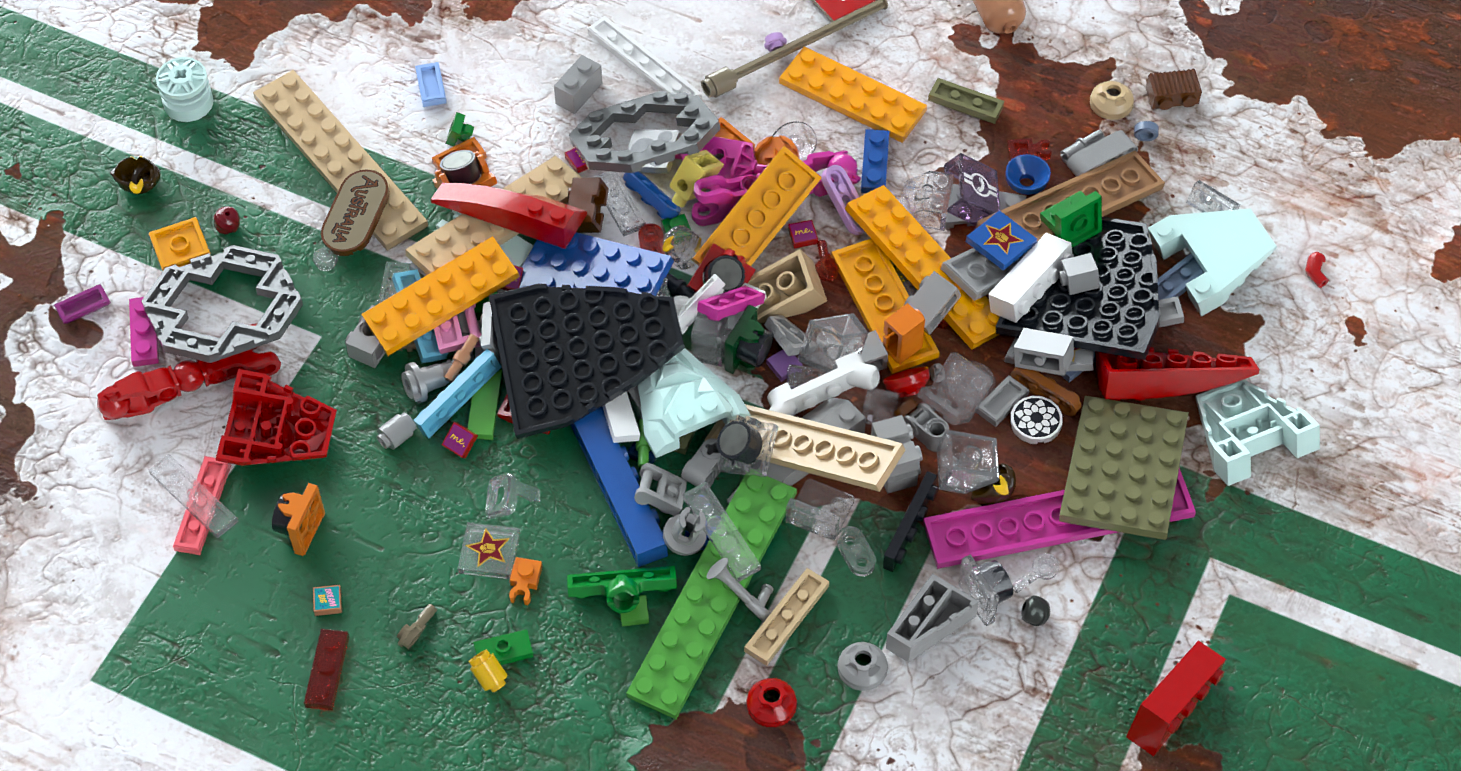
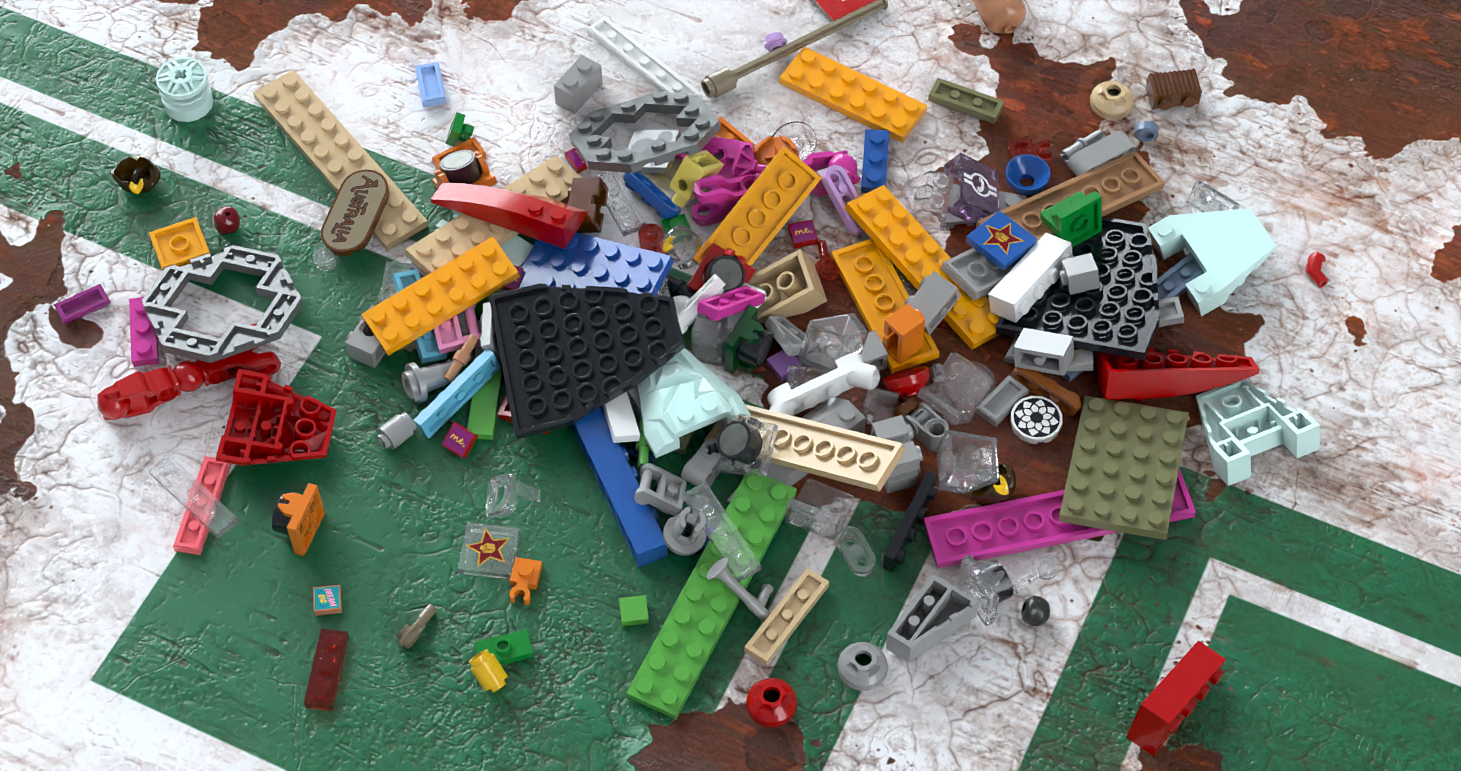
green plate [567,566,677,613] -> none

